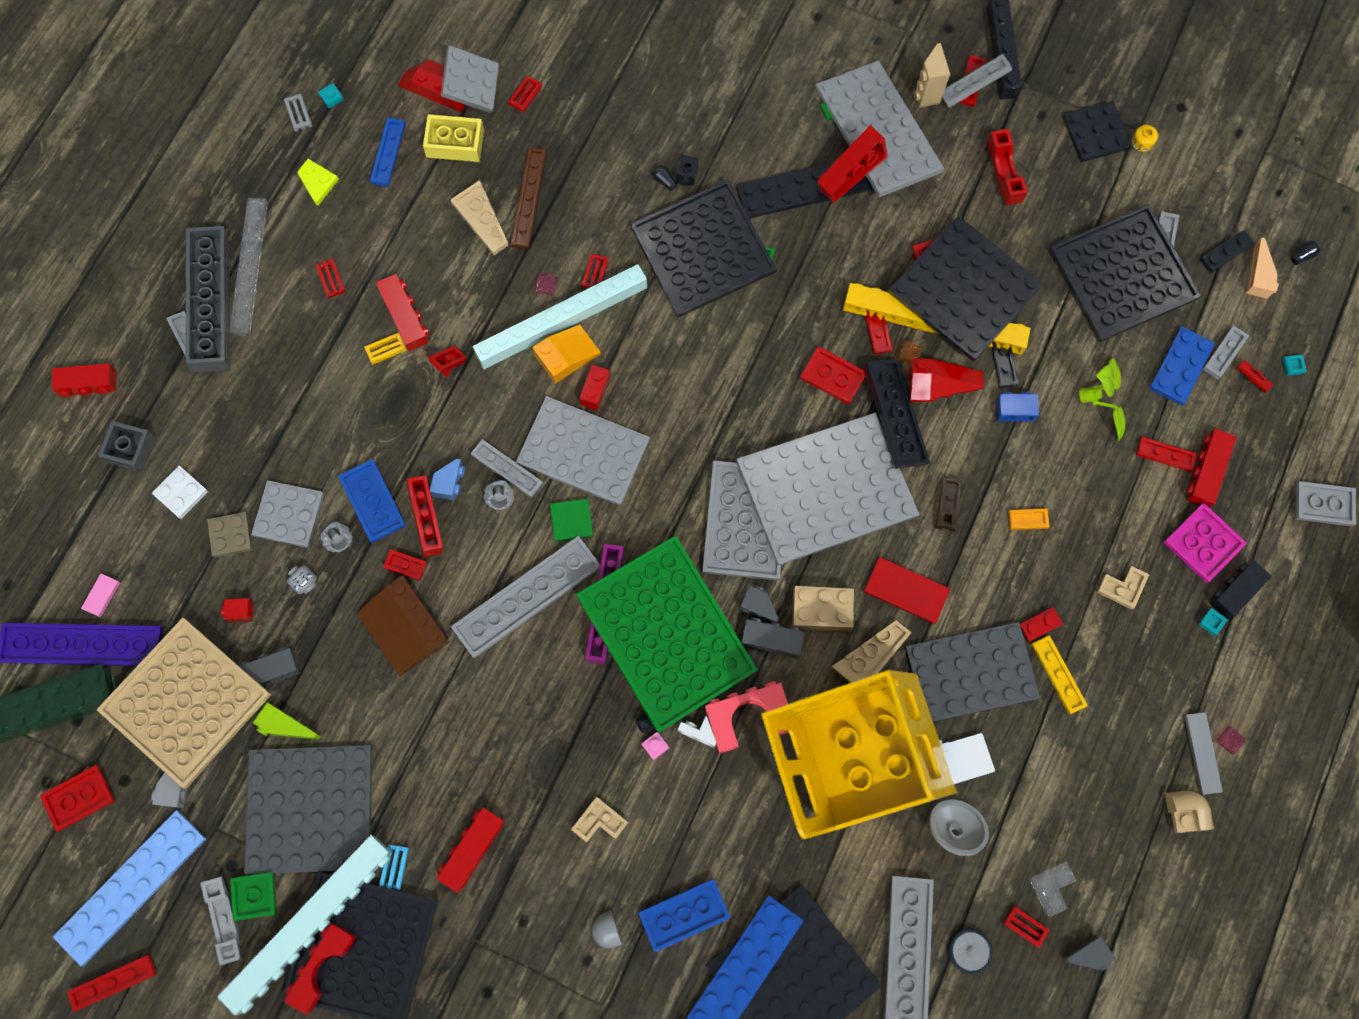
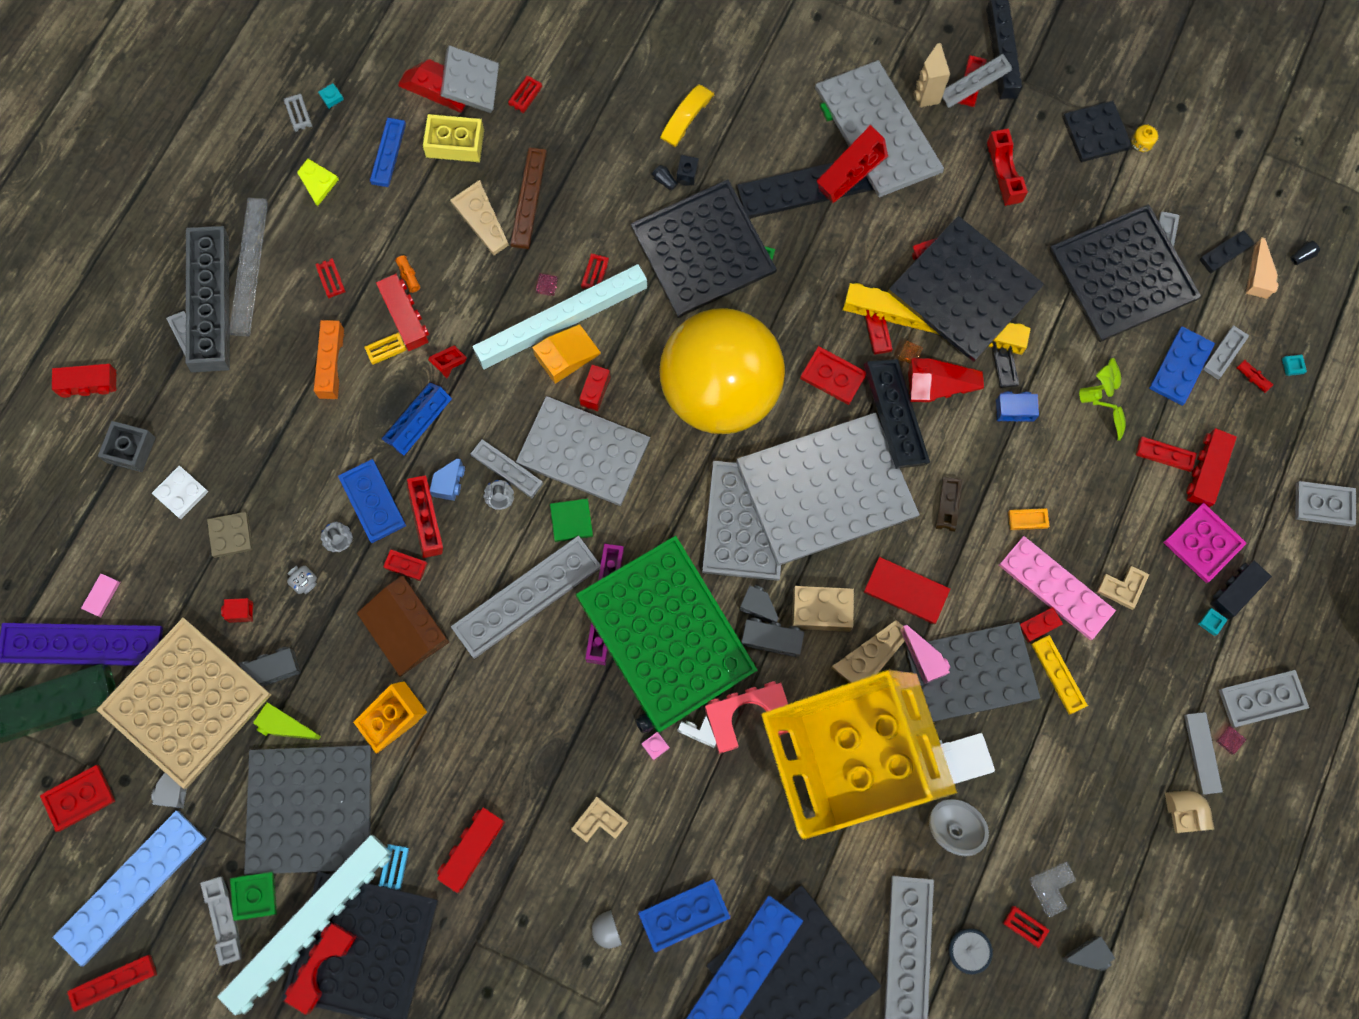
light grey plate [251,481,324,548] -> none
none -> orange arch [314,320,344,399]
none -> light orange slope [353,681,427,753]
none -> blue fence [382,383,452,456]
none -> orange pin [395,255,421,293]
none -> yellow piece [659,308,785,434]
none -> yellow slope [661,84,714,147]
none -> bright pink slope [900,625,950,684]
none -> bright pink plate [999,536,1116,641]
none -> light grey plate [1219,670,1309,728]

